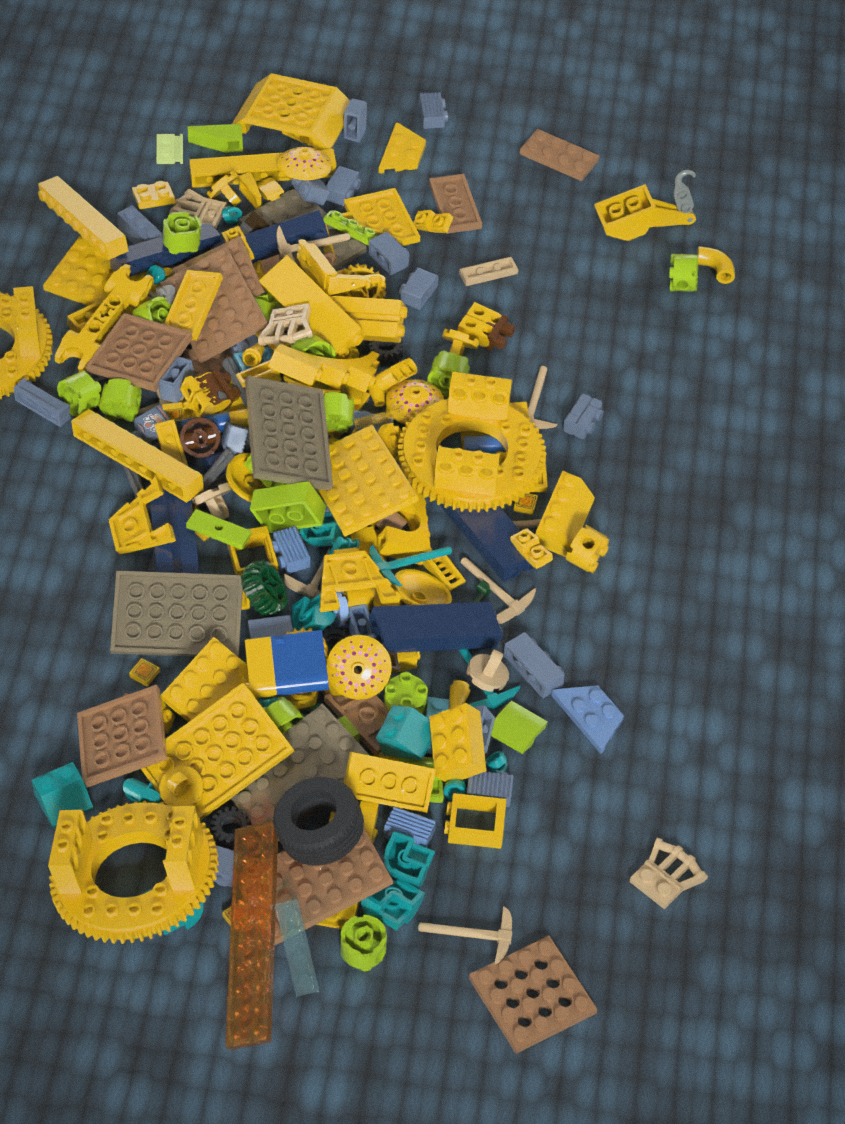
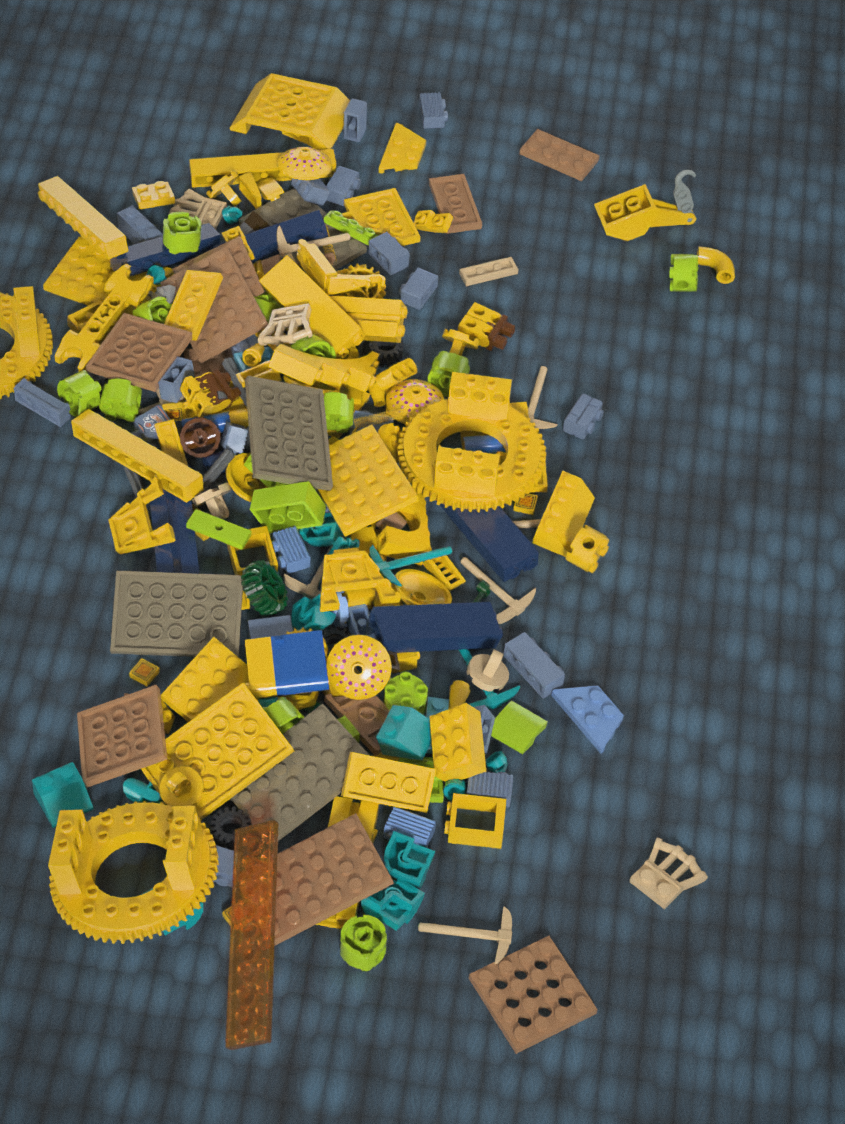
yellowish green plate [156,134,183,164] -> none
lime slope [187,124,243,153] -> none
black tyre [273,777,364,866] -> none
clear light blue plate [275,899,319,997] -> none
yellow slope [510,528,553,569] -> none

